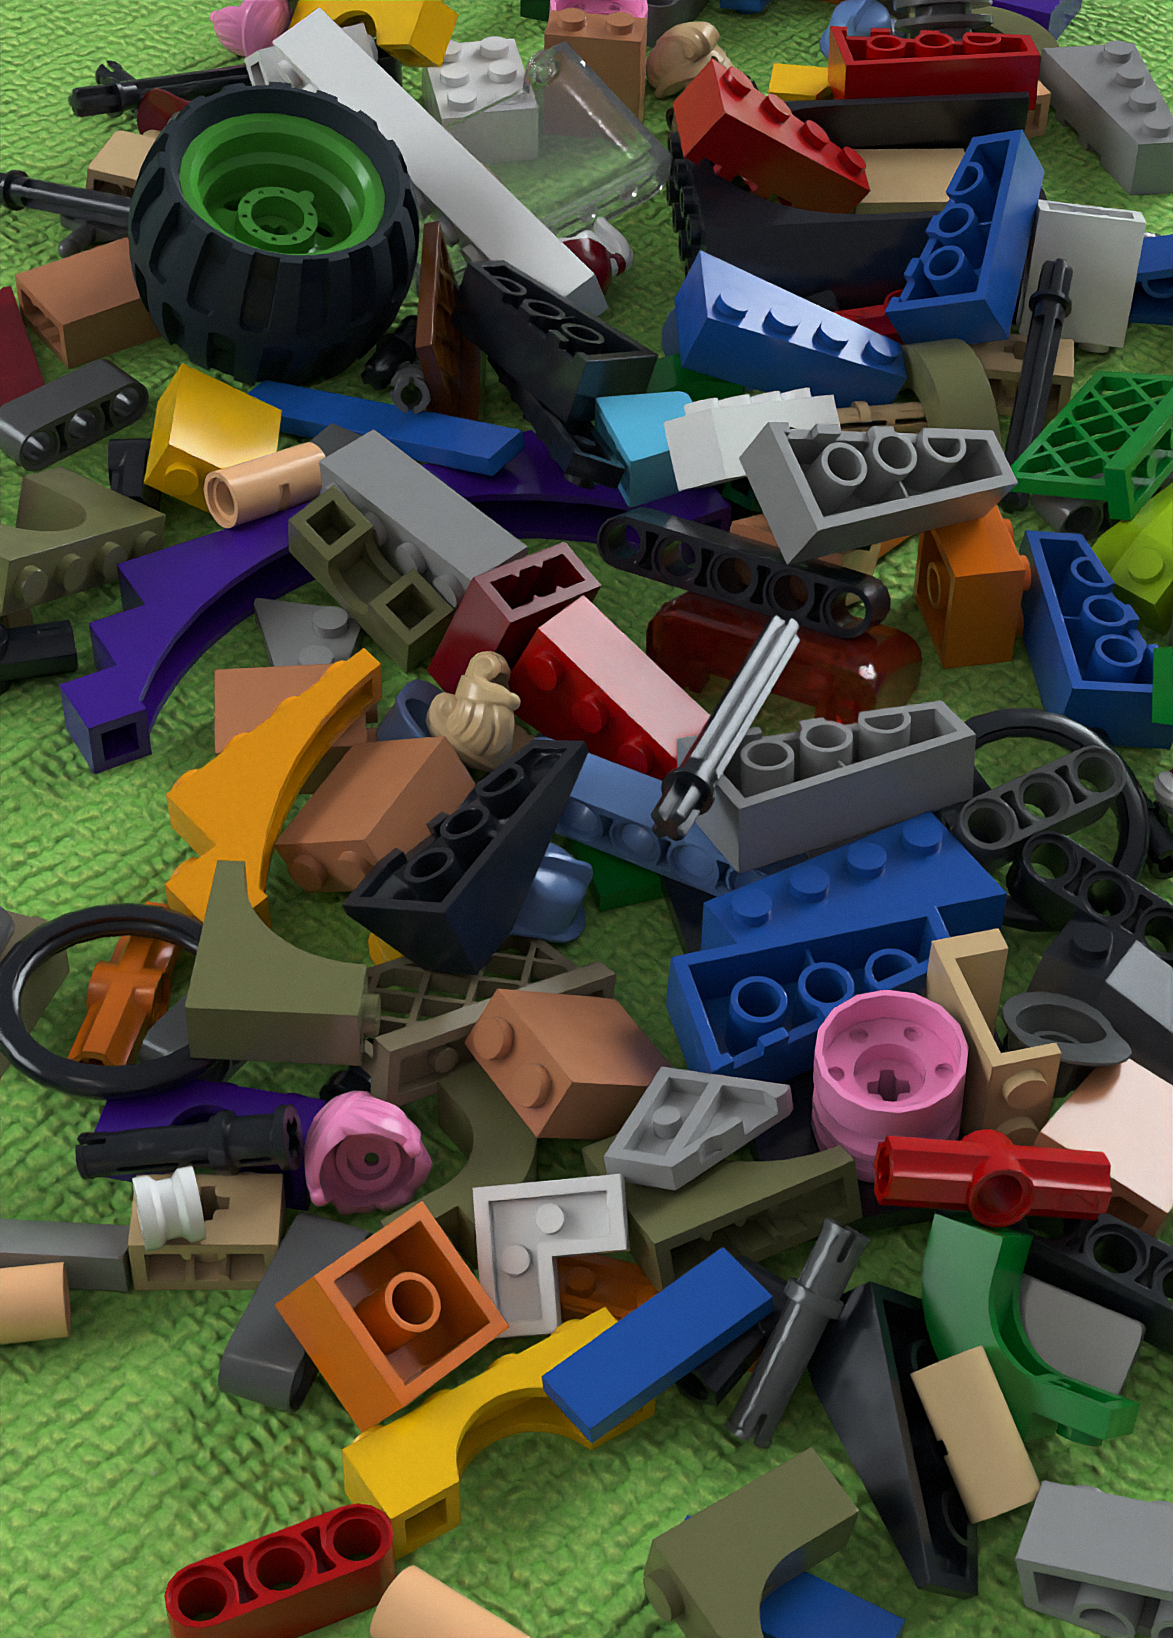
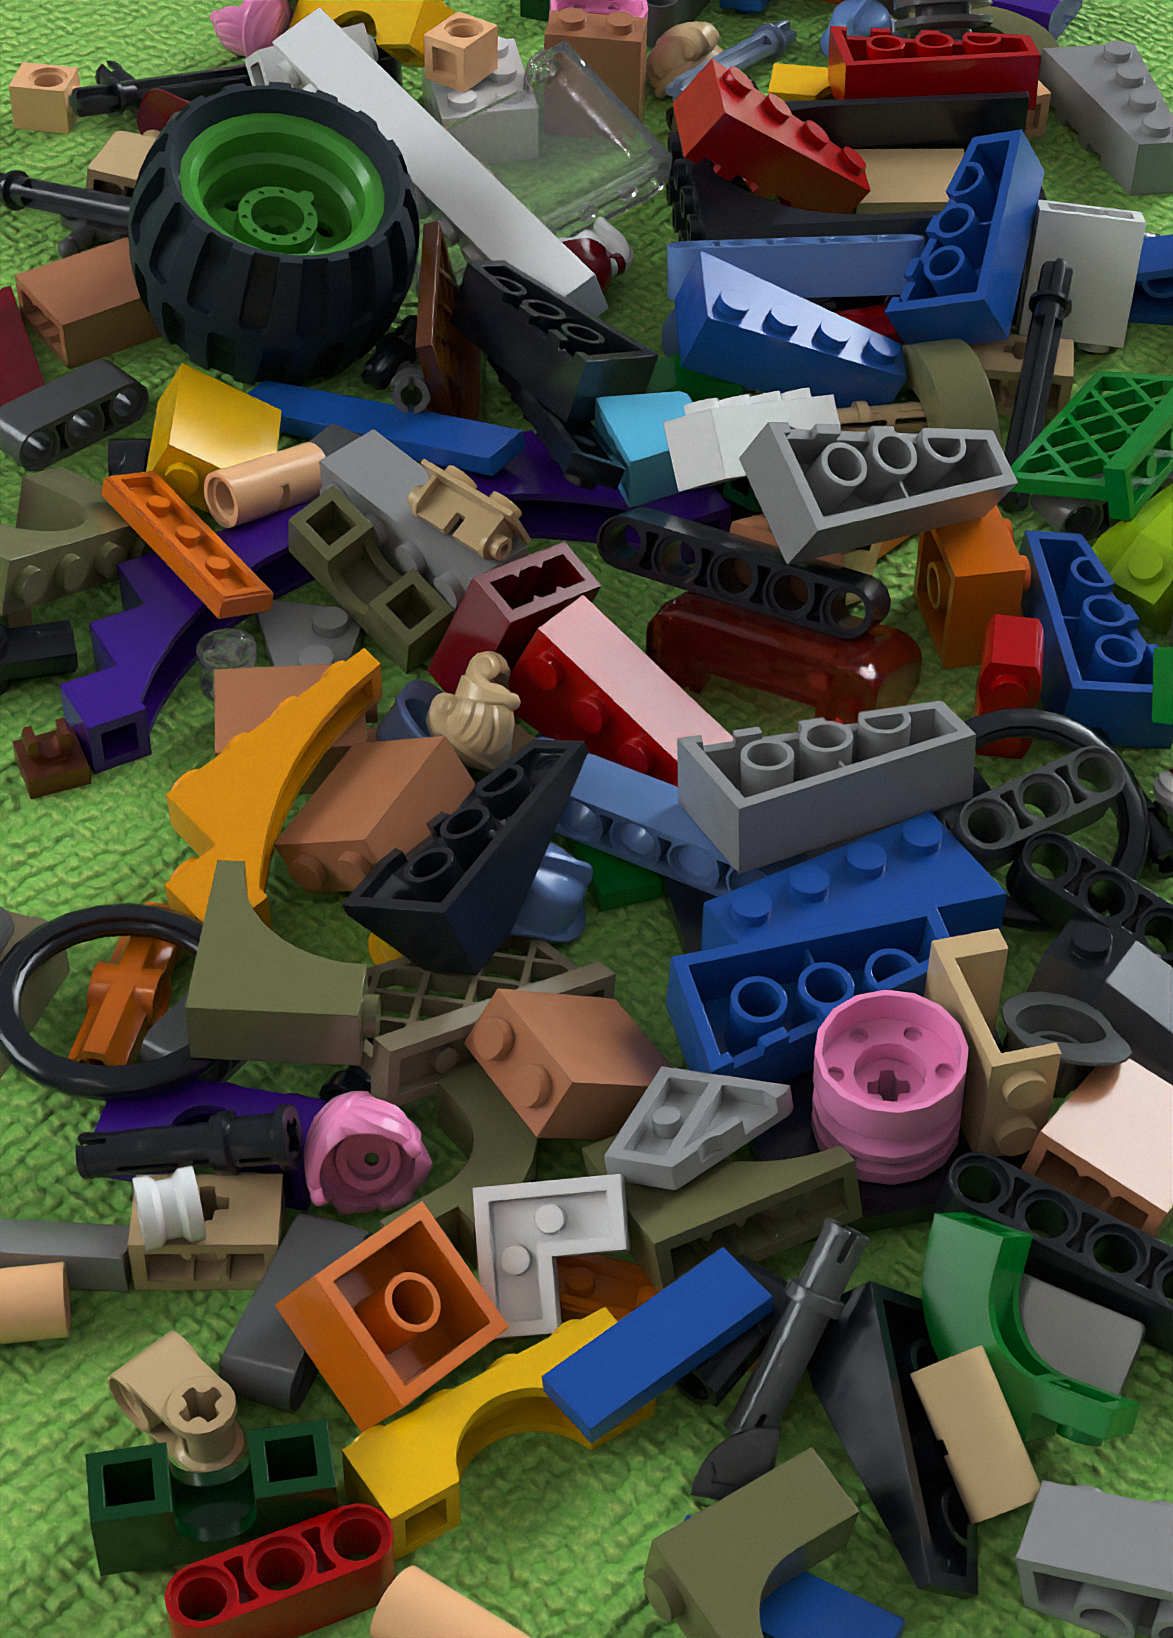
axle [651,615,800,842] -> none
red piece [873,1129,1112,1228] -> none
none -> light nougat brick [8,62,80,134]
none -> copper tile [12,718,92,799]
none -> dark green arch [85,1419,338,1576]
none -> orange tile [101,471,274,619]
none -> tan piece [107,1330,246,1473]
none -> clear wheel [196,628,258,702]
none -> tan hinge [407,458,531,561]
none -> light nougat brick [424,11,498,93]
none -> sand blue axle [666,20,797,102]
none -> medium blue beam [667,234,925,301]
none -> black tile [691,1426,781,1500]
none -> red brick [973,614,1044,759]

